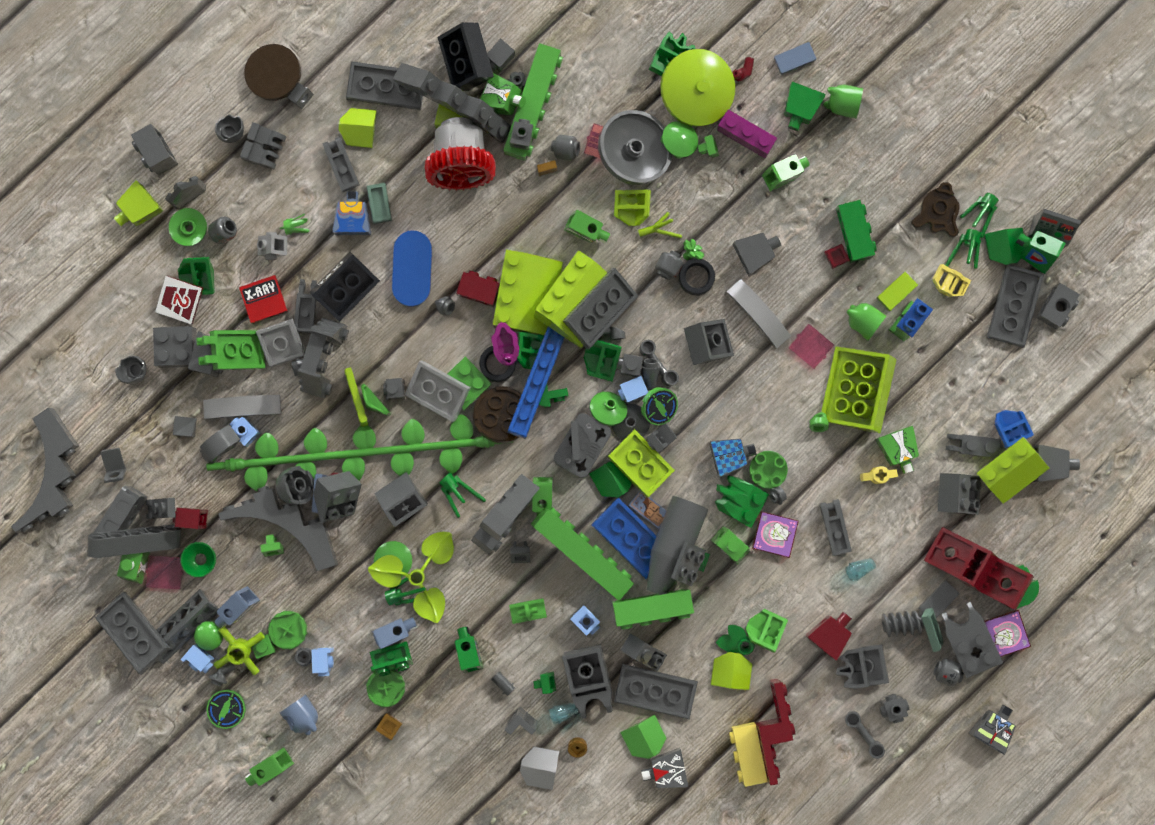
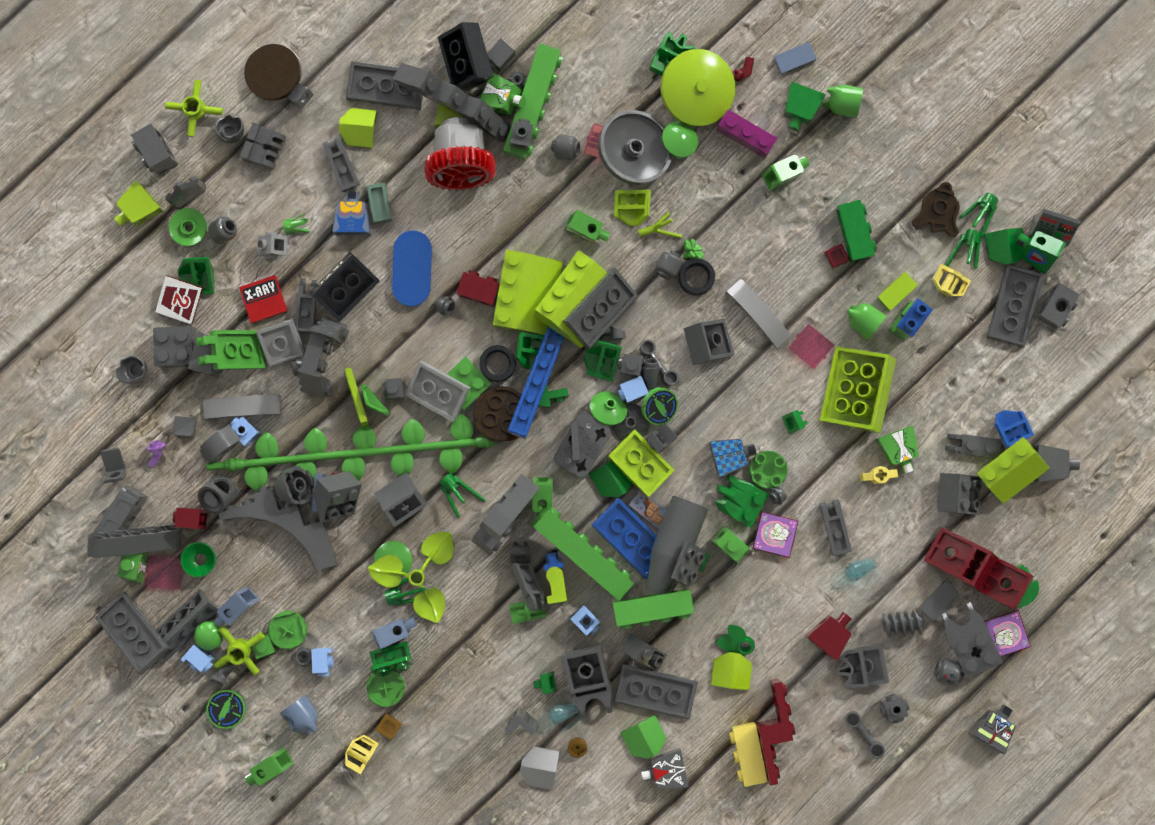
dark grey arch [11,408,79,533] -> none
dark grey plate [146,498,175,519] -> none
bright green tile [261,534,284,557] -> none
green torso [455,627,484,673] -> none
magenta arm [491,322,519,366] -> none
dark grey pin [491,671,515,696] -> none
pearl gold tile [537,160,557,176] -> none
bright green tile [697,135,719,158] -> none
dark grey torso [732,233,781,277] -> none
bright green slope [745,609,788,653] -> none
bright green tile [809,412,829,432] -> none
sand green tile [922,608,944,652] -> none
none -> medium lavender plate [147,440,166,467]
none -> lime bar [165,80,223,137]
none -> dark grey piece [197,474,241,514]
none -> light yellow piece [345,735,379,775]
none -> dark grey hinge [511,562,548,611]
none -> lime hips [543,552,568,604]
none -> green tile [782,410,808,434]

